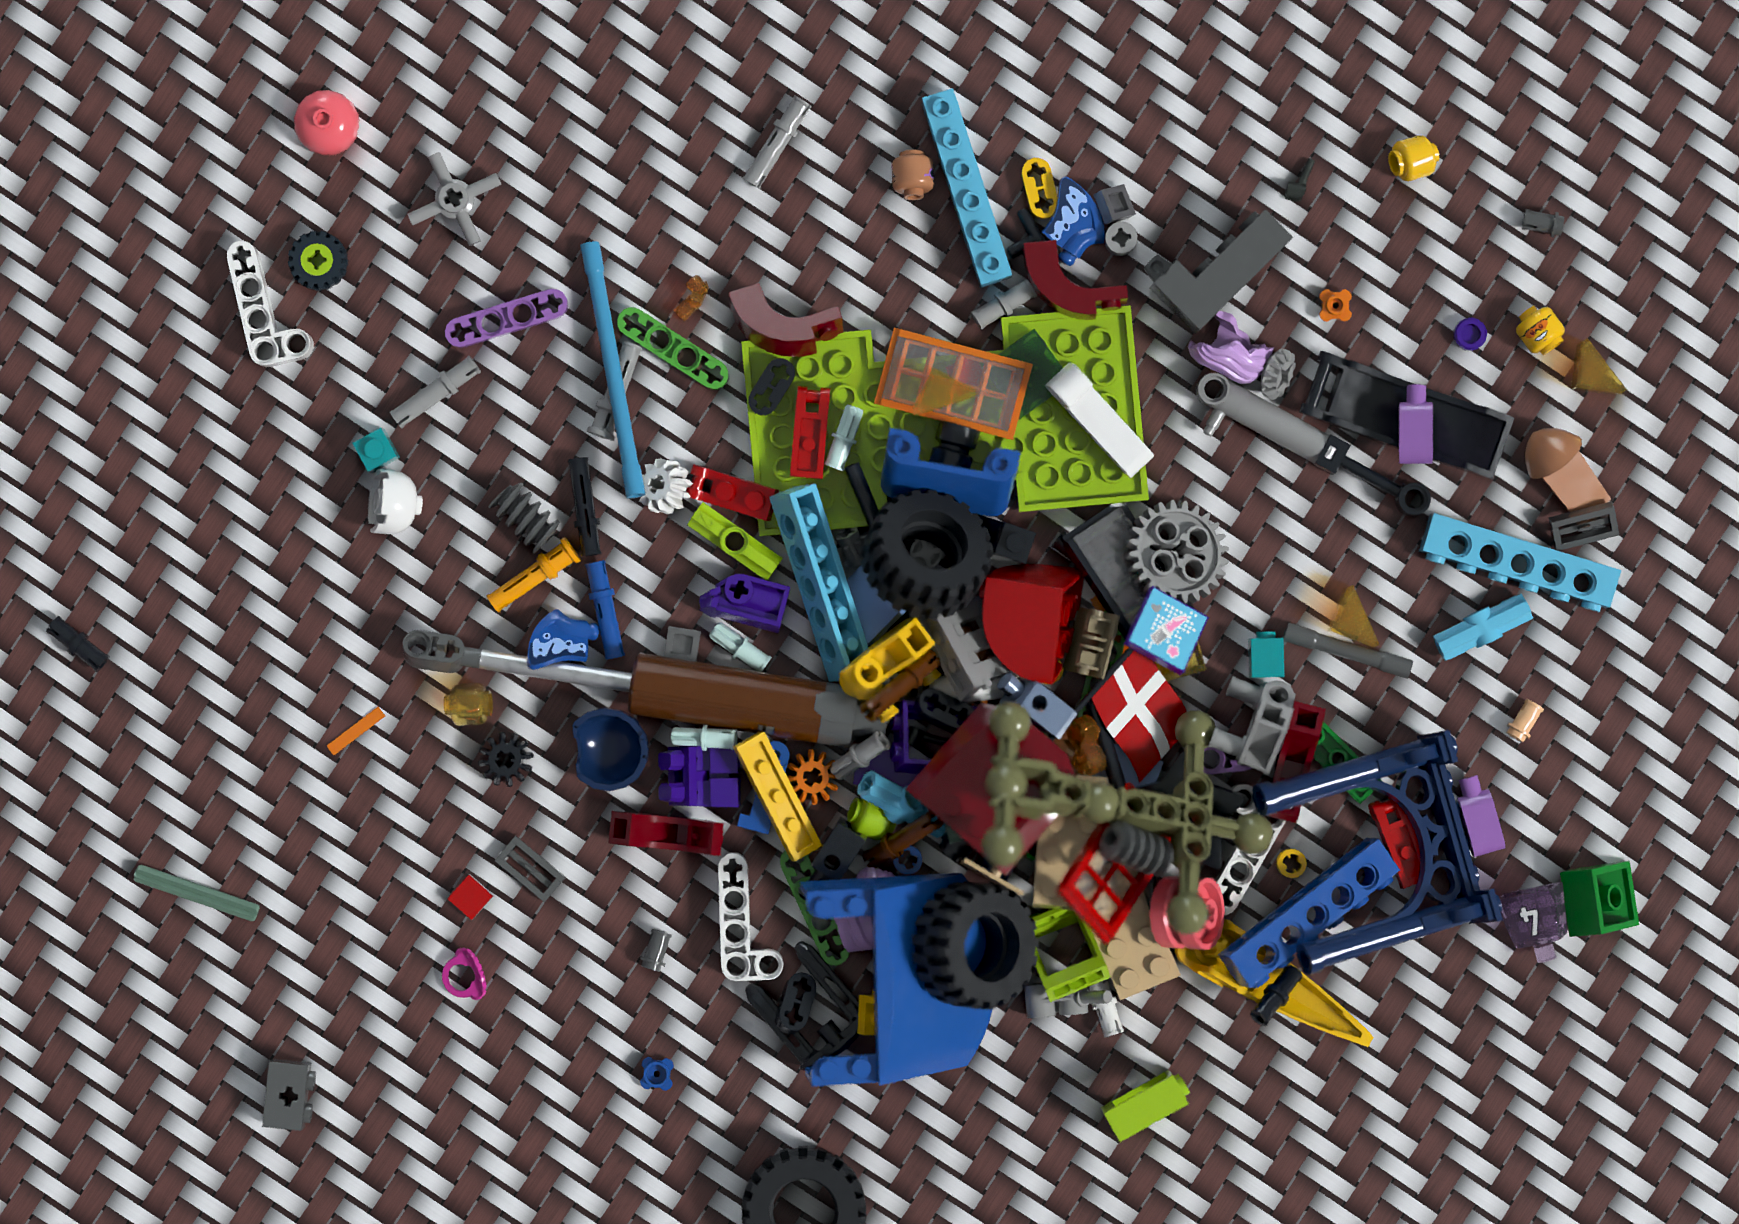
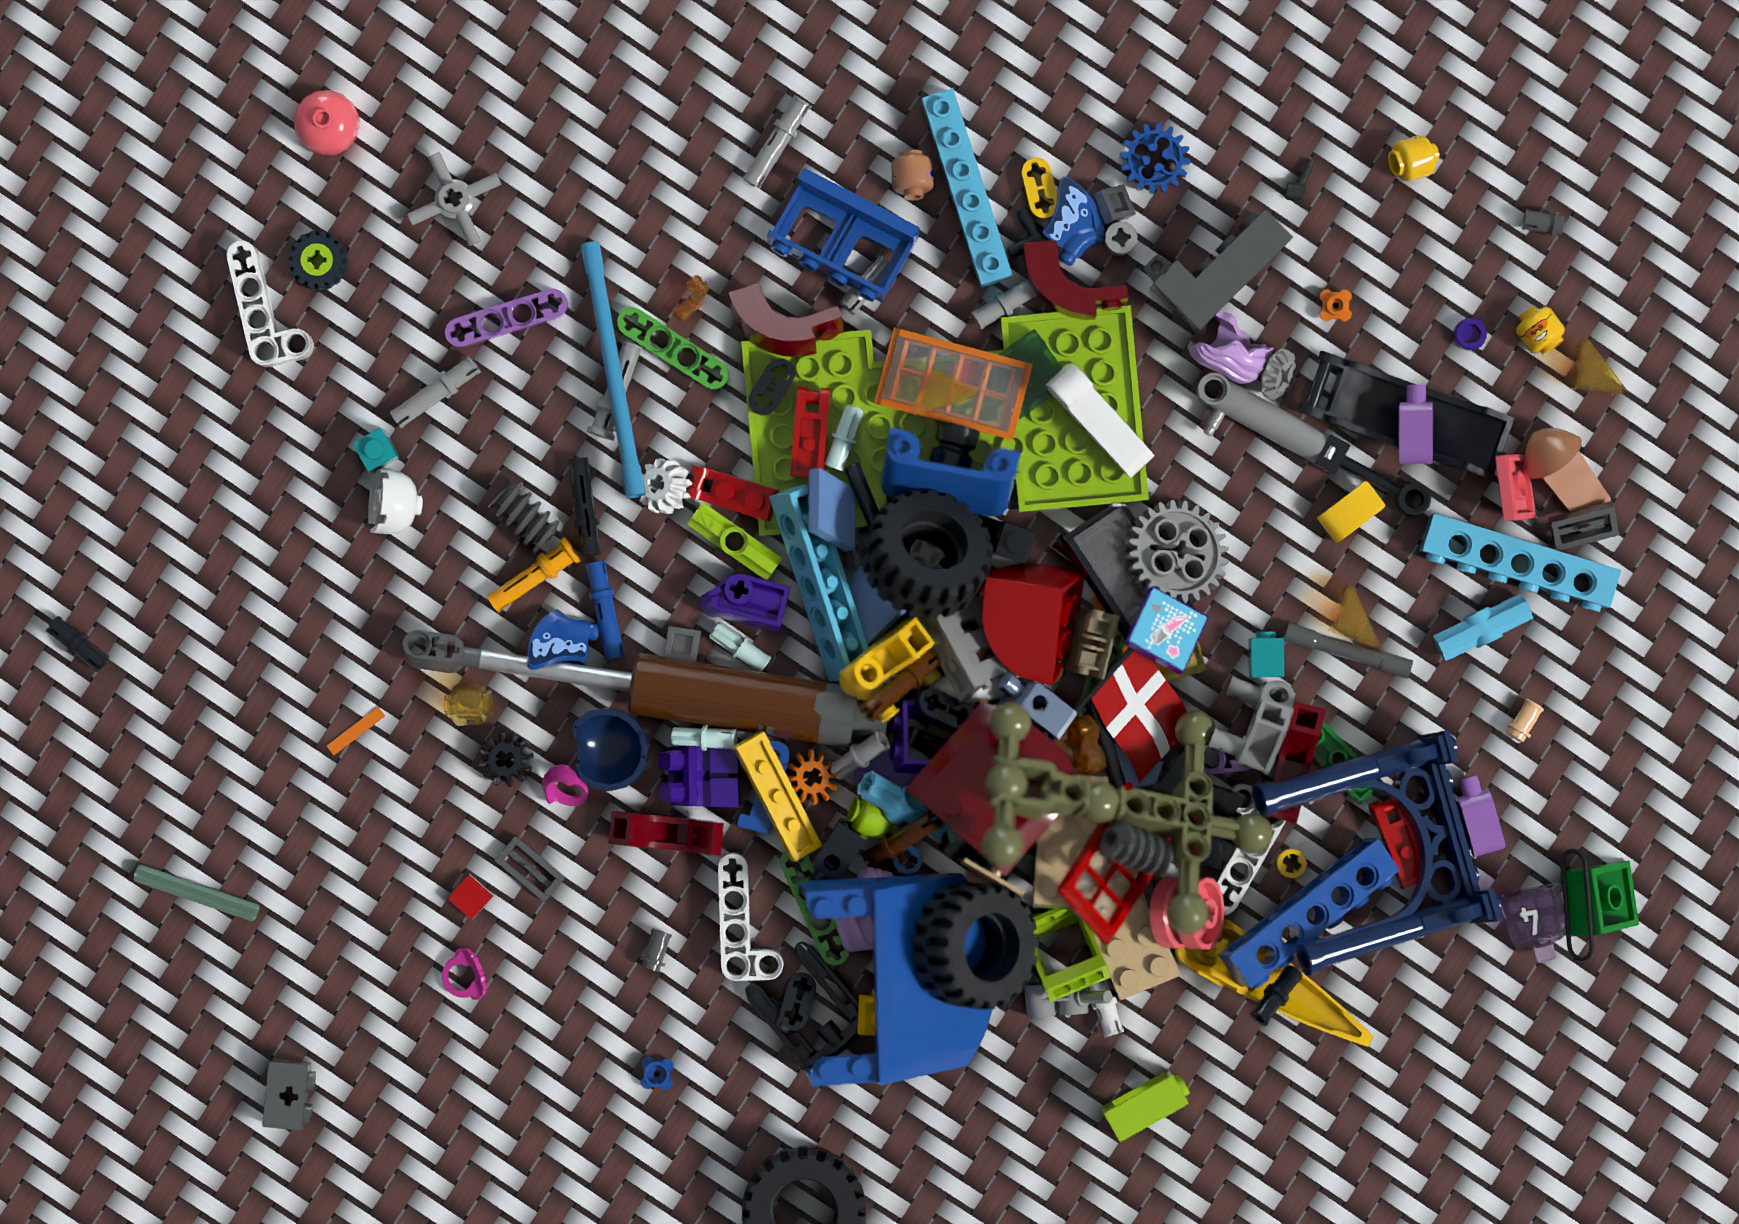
none -> dark pink piece [542,764,588,806]
none -> blue window [767,168,920,303]
none -> medium blue tile [809,468,855,552]
none -> light grey axle [838,256,890,315]
none -> blue gear [1119,123,1191,195]
none -> yellow panel [1316,481,1385,544]
none -> coral tile [1495,454,1536,522]
none -> black piece [1560,848,1594,962]

